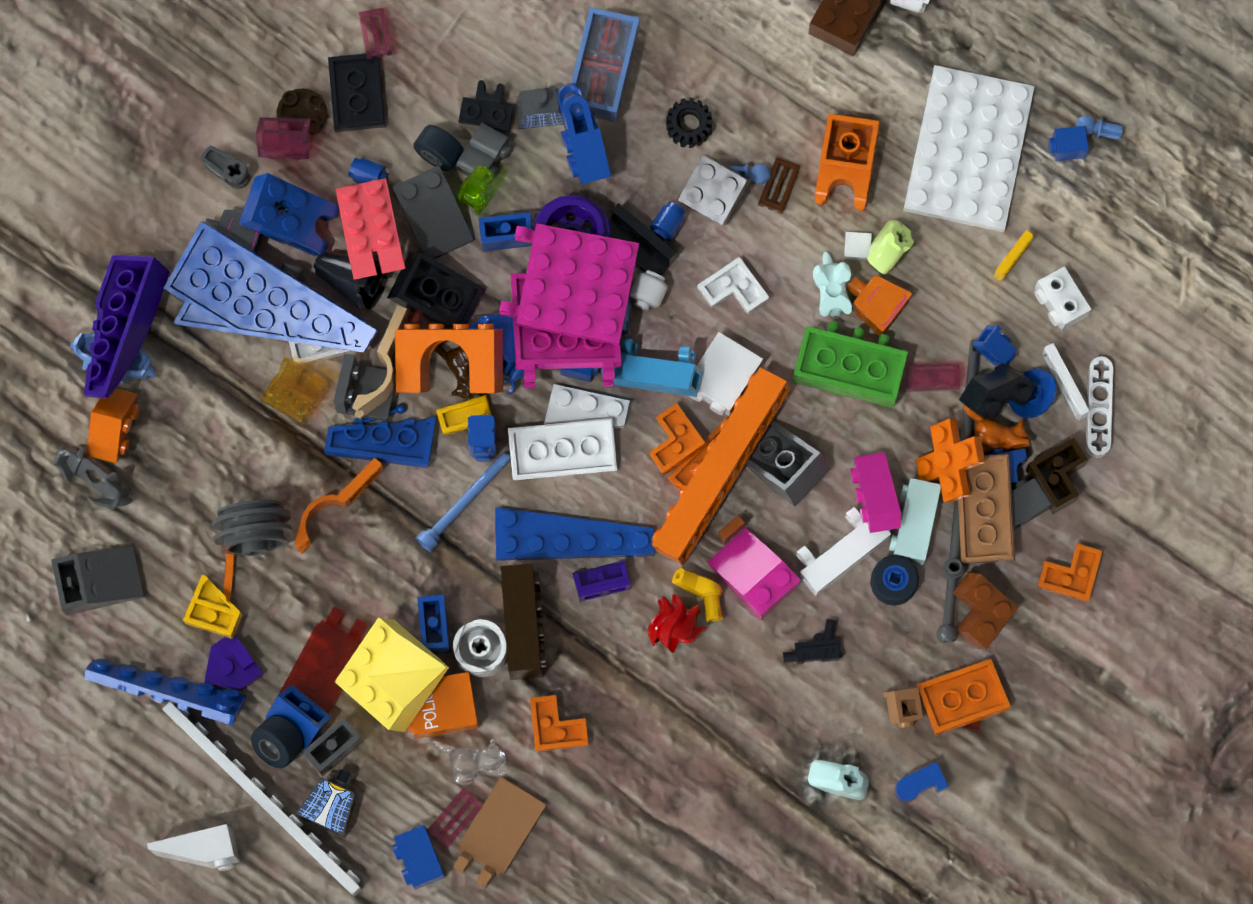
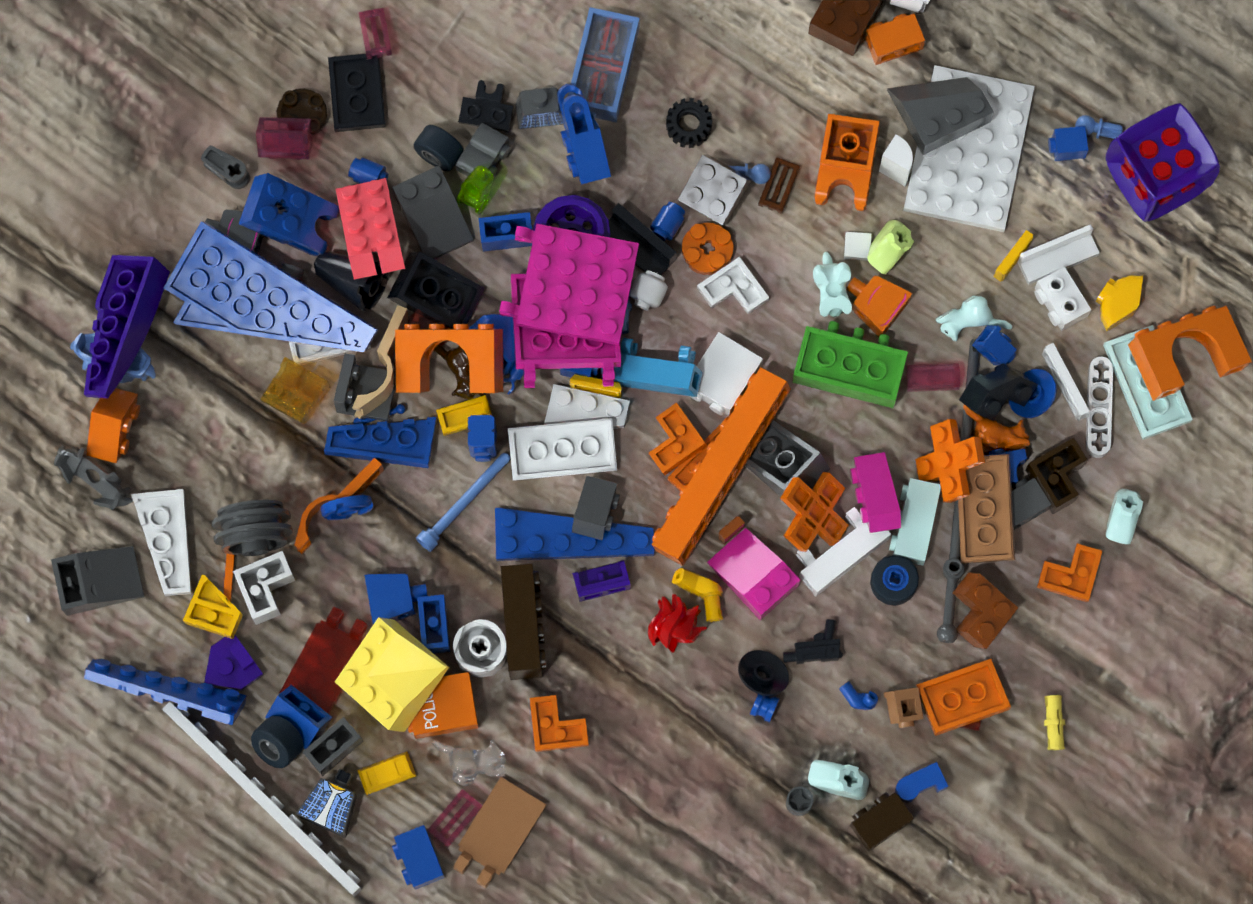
white slope [147,824,240,871] -> none
none -> white wing [131,489,192,596]
none -> white brick [233,551,295,625]
none -> blue tile [320,495,374,520]
none -> yellow tile [357,751,416,795]
none -> blue torso [364,574,428,625]
none -> yellow tile [570,374,622,398]
none -> dark grey brick [572,476,620,540]
none -> orange plate [682,223,733,275]
none -> black dish [738,650,789,696]
none -> blue wheel [750,694,780,723]
none -> orange plate [780,472,849,552]
none -> dark grey wheel [786,786,814,816]
none -> blue arm [839,681,878,710]
none -> dark brown brick [850,792,914,852]
none -> orange brick [865,13,925,65]
none -> white brick [879,135,913,187]
none -> dark grey wedge [887,77,994,155]
none -> light aqua animal [935,296,1012,341]
none -> white panel [1017,225,1100,285]
none -> light yellow pin [1044,695,1065,750]
none -> yellow piece [1095,275,1143,331]
none -> light aqua plate [1103,325,1193,440]
none -> dark purple piece [1105,103,1220,222]
none -> light aqua piece [1106,489,1143,544]
none -> orange arch [1128,305,1252,401]

